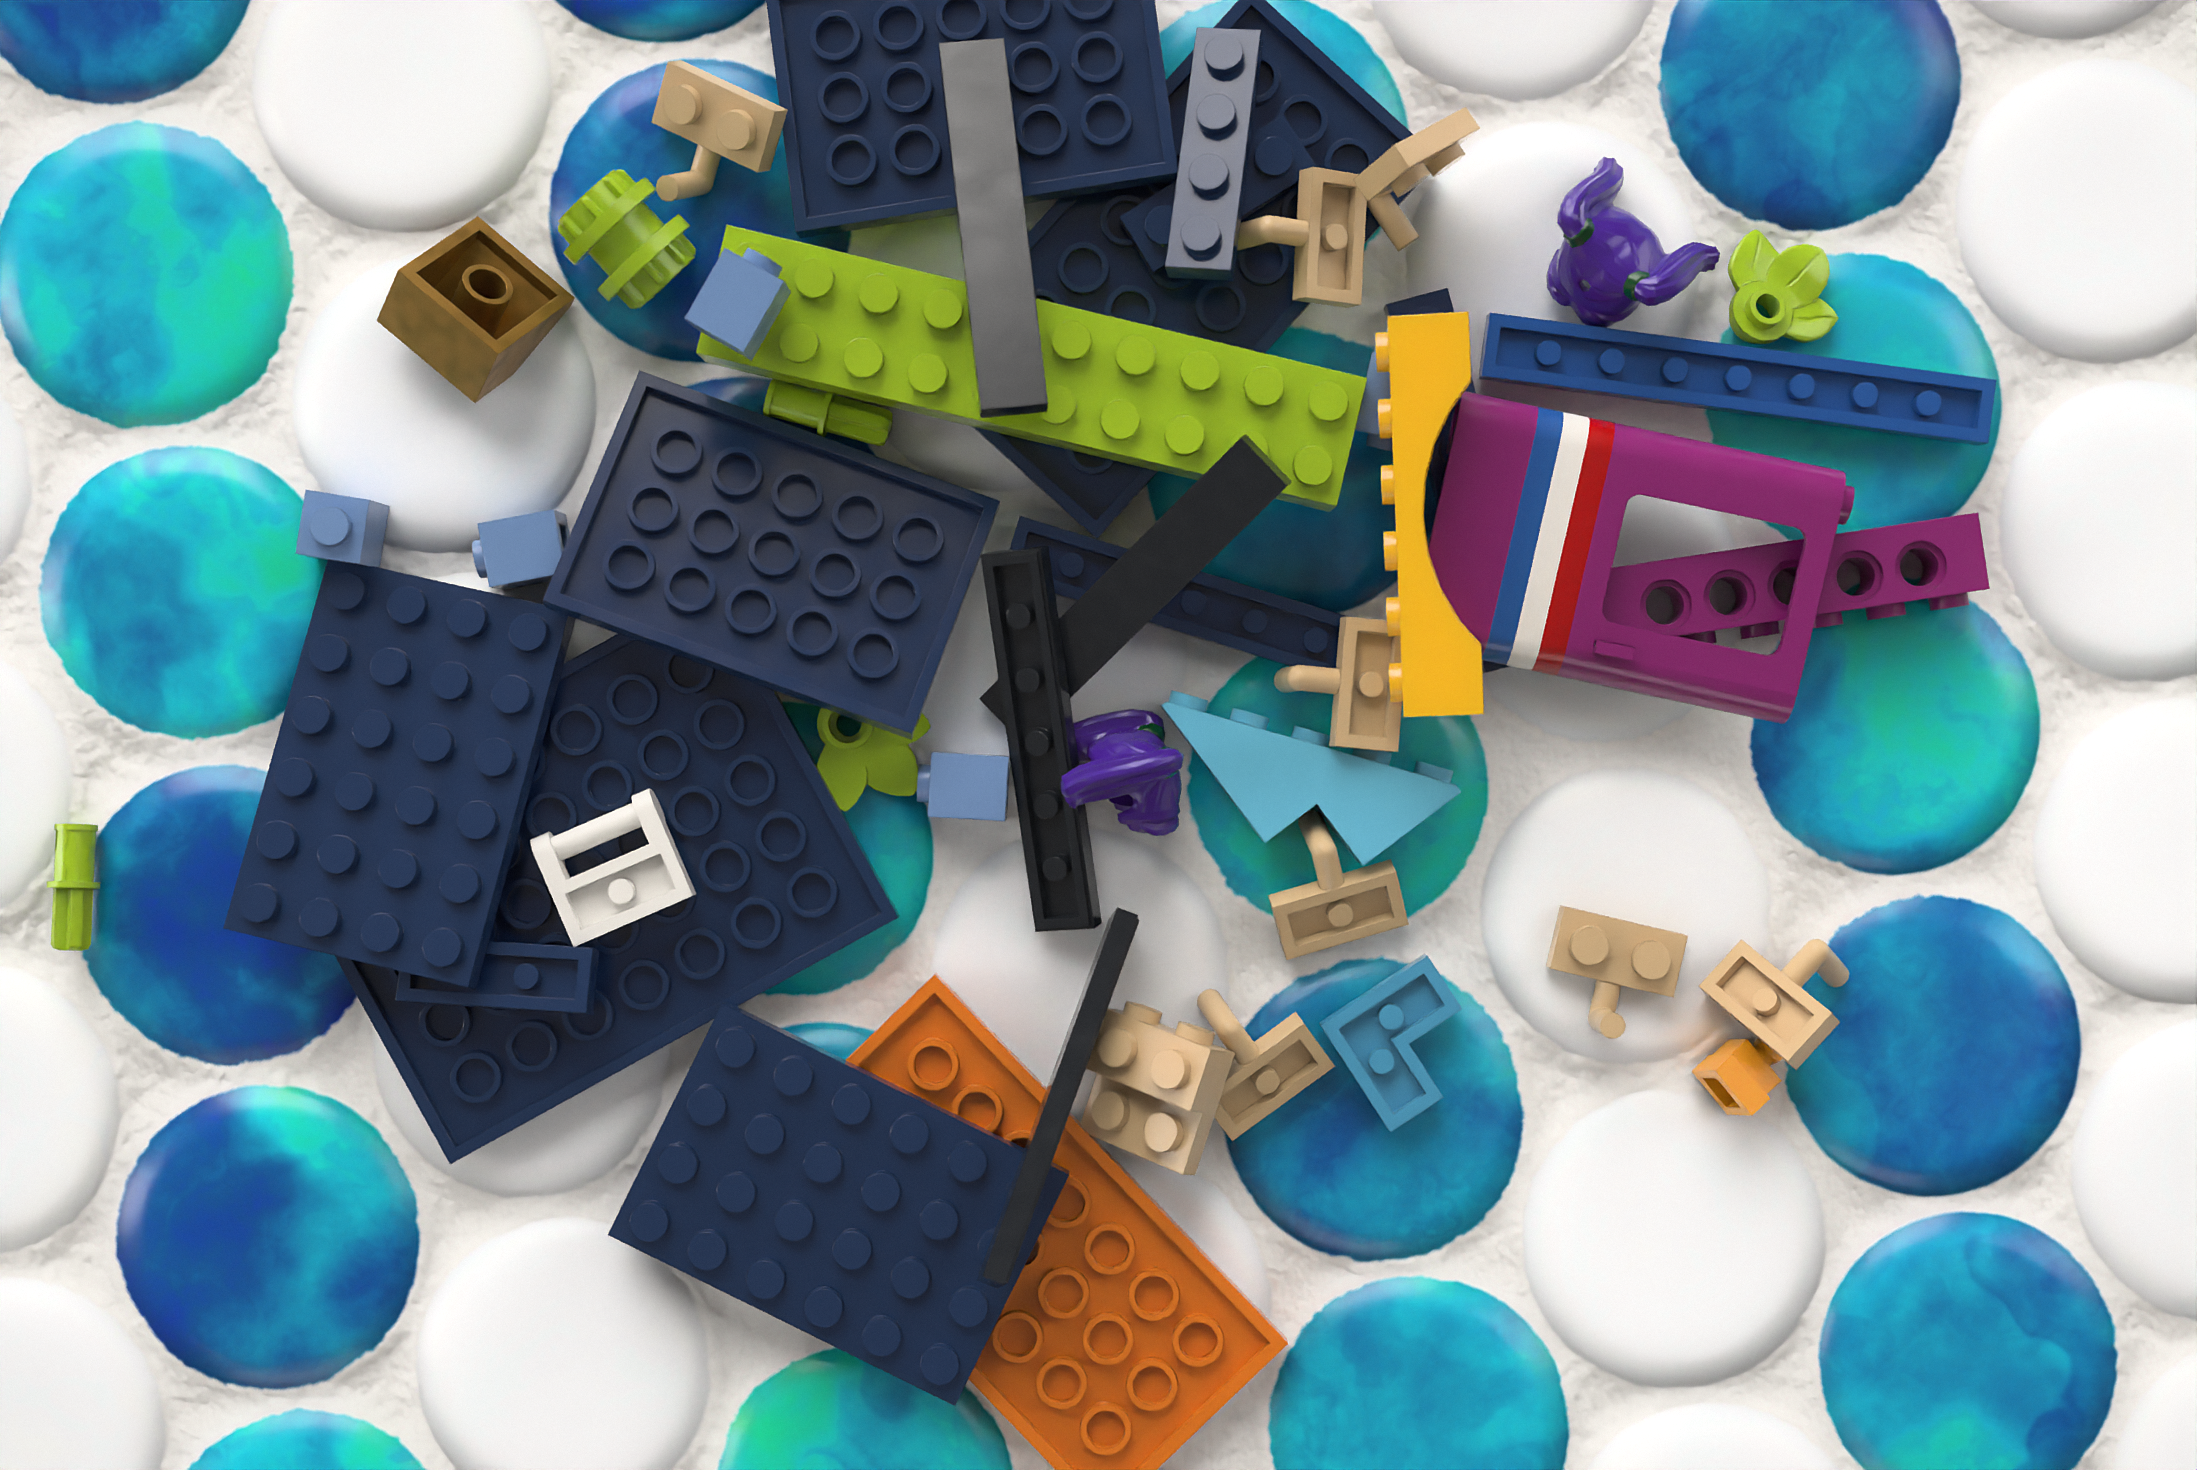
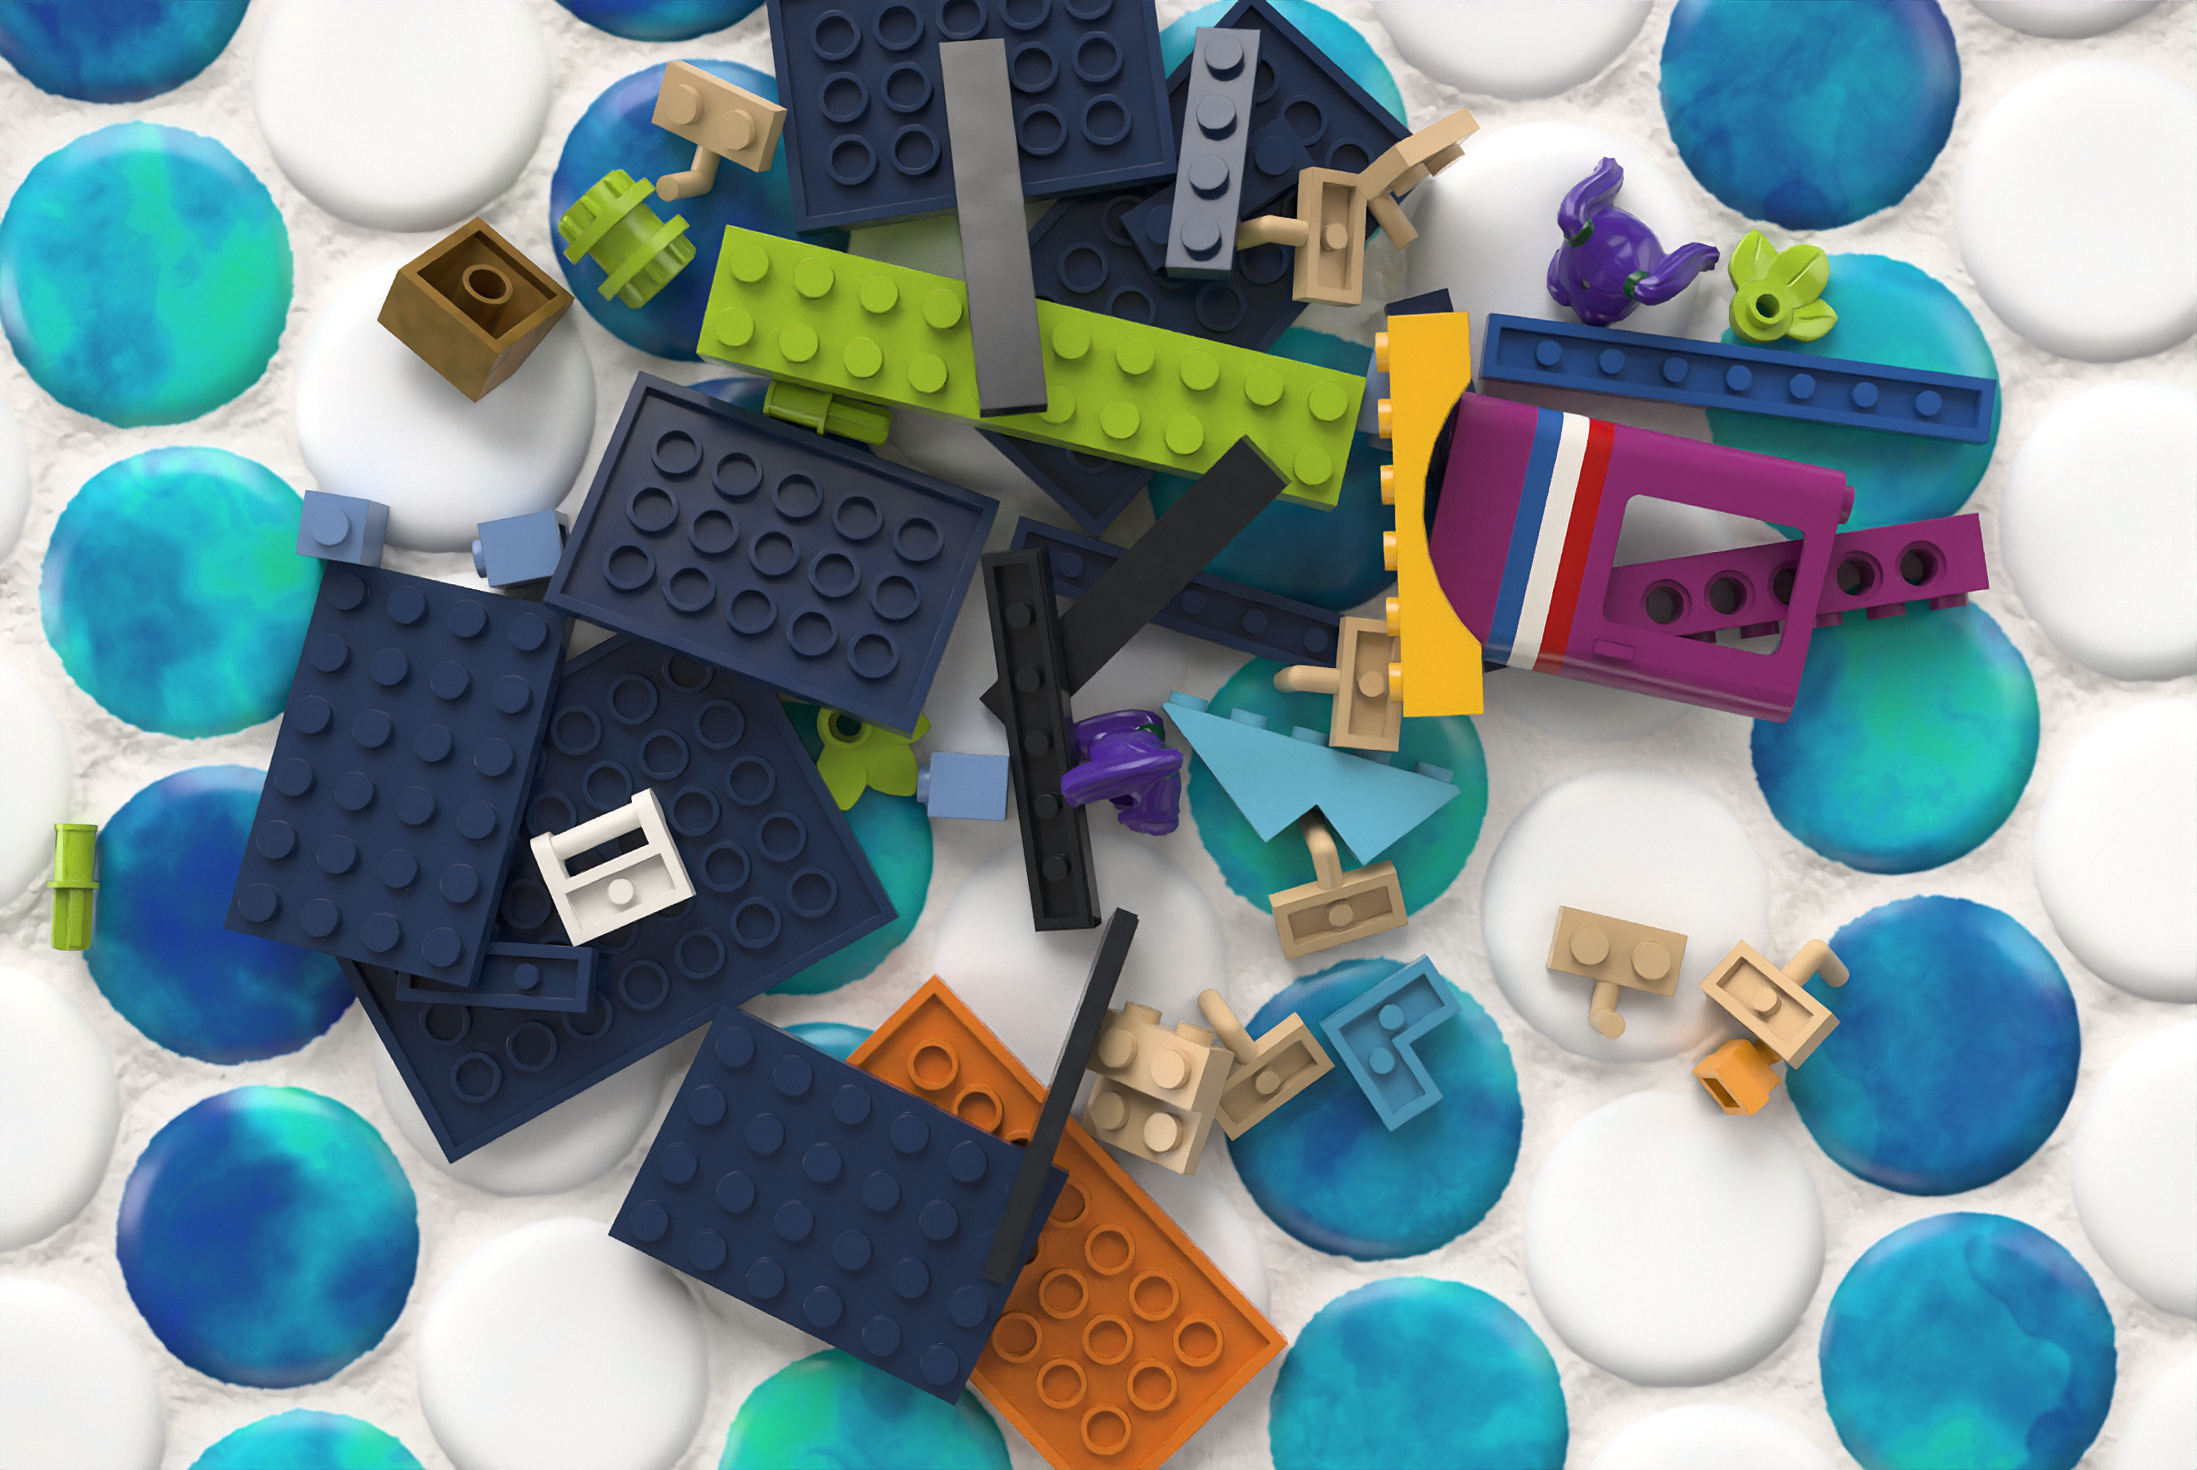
medium blue brick [685,248,791,361] -> none

